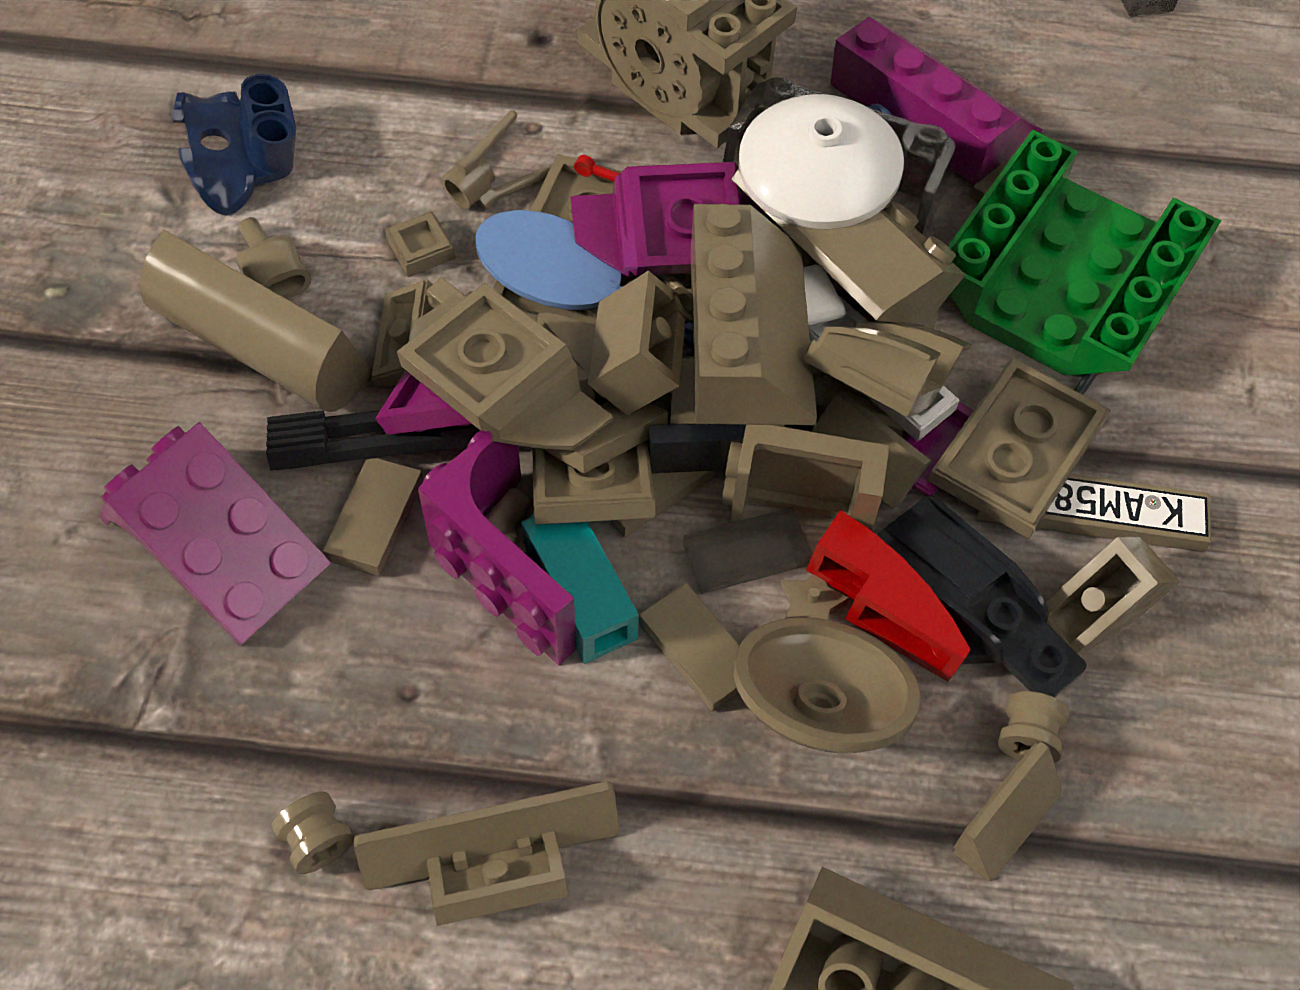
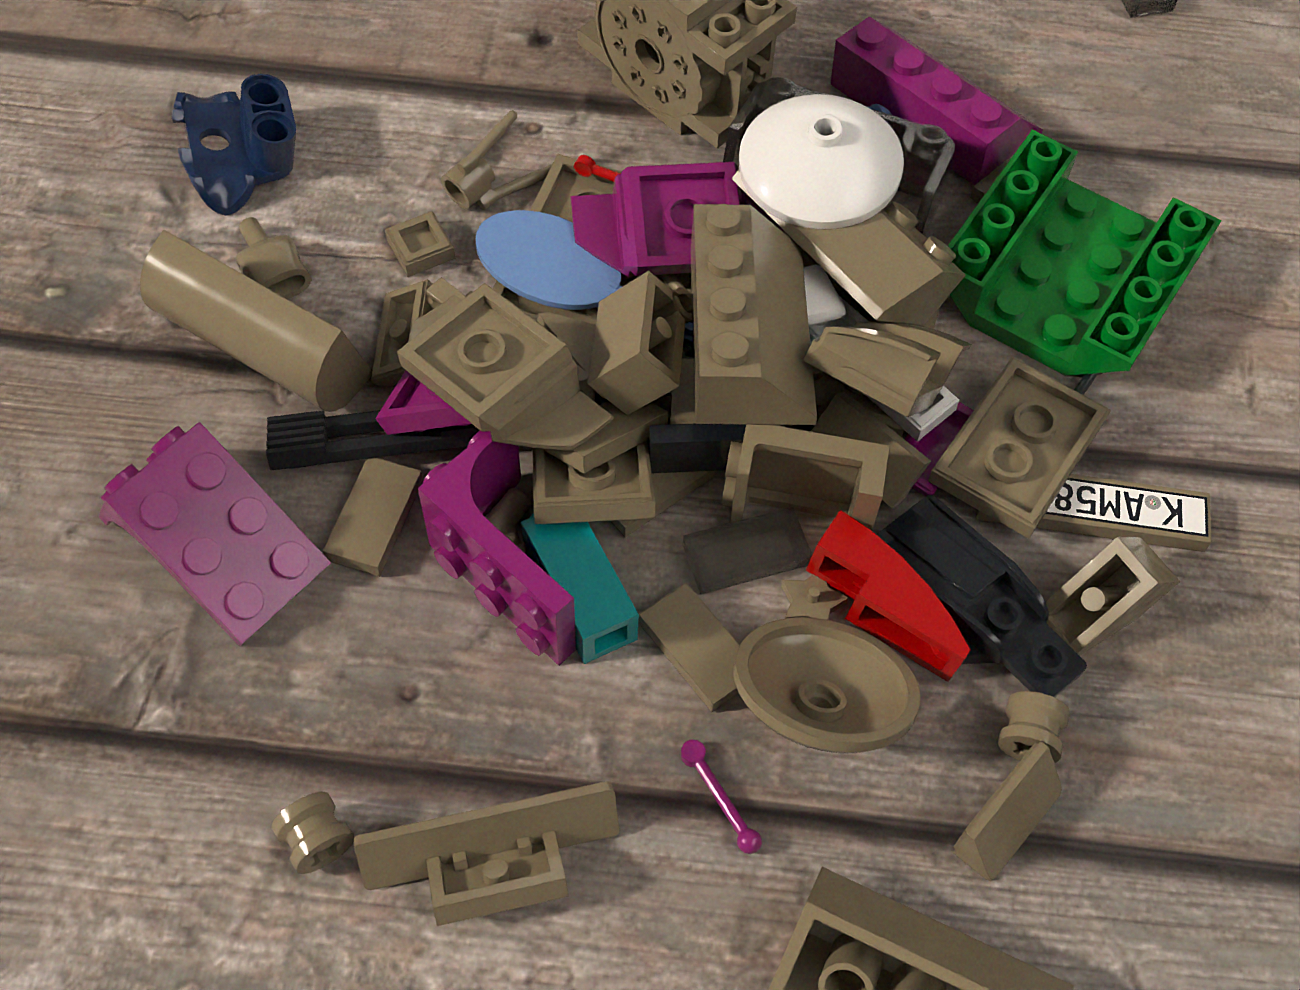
none -> magenta hinge [681,739,762,854]

